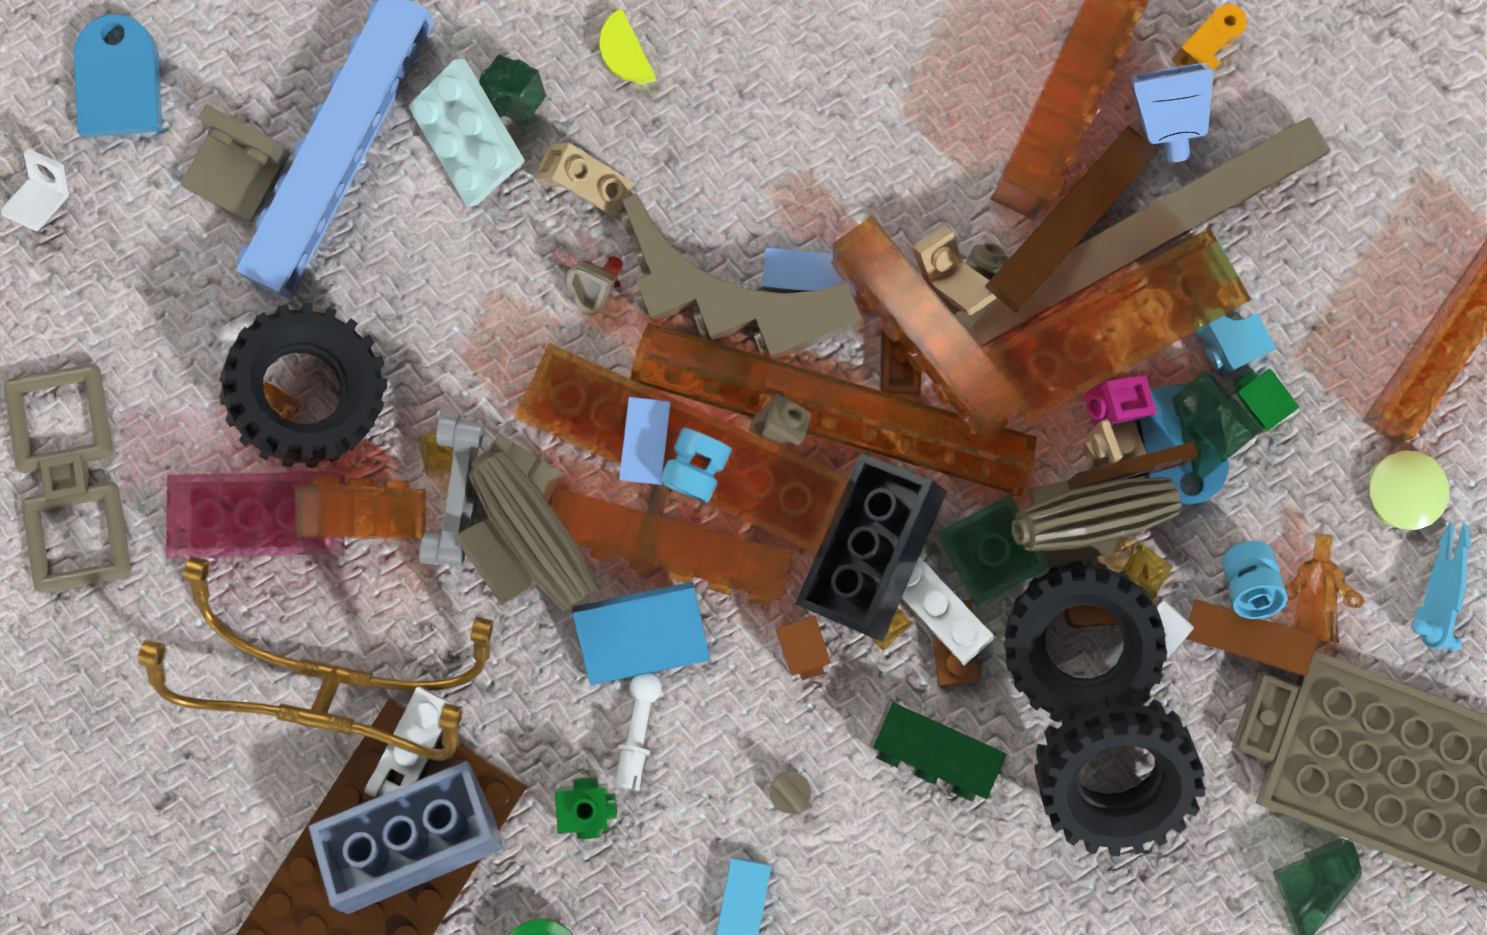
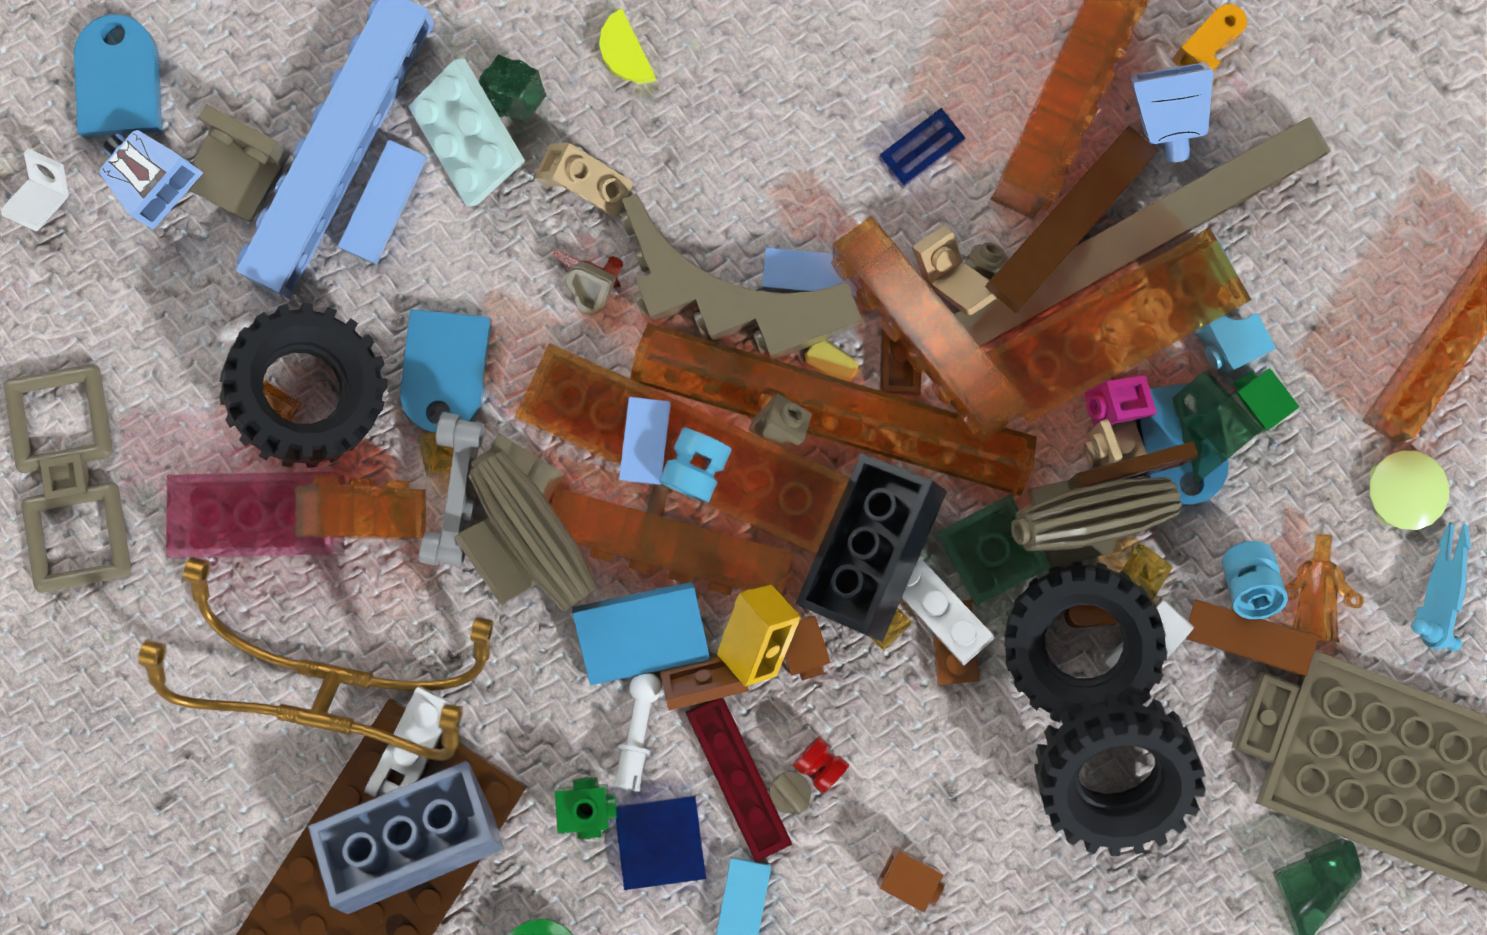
dark green brick [870,700,1007,802] -> none
none -> light blue torso [100,130,203,230]
none -> light blue tile [338,139,427,265]
none -> dark azure tile [400,309,492,434]
none -> clear blue tile [615,795,706,890]
none -> dark orange plate [660,656,749,711]
none -> dark red tile [685,697,793,862]
none -> yellow brick [717,584,801,687]
none -> red wheel [792,736,850,794]
none -> light yellow piece [804,340,859,386]
none -> dark orange brick [876,846,945,912]
none -> clear blue tile [878,107,966,189]

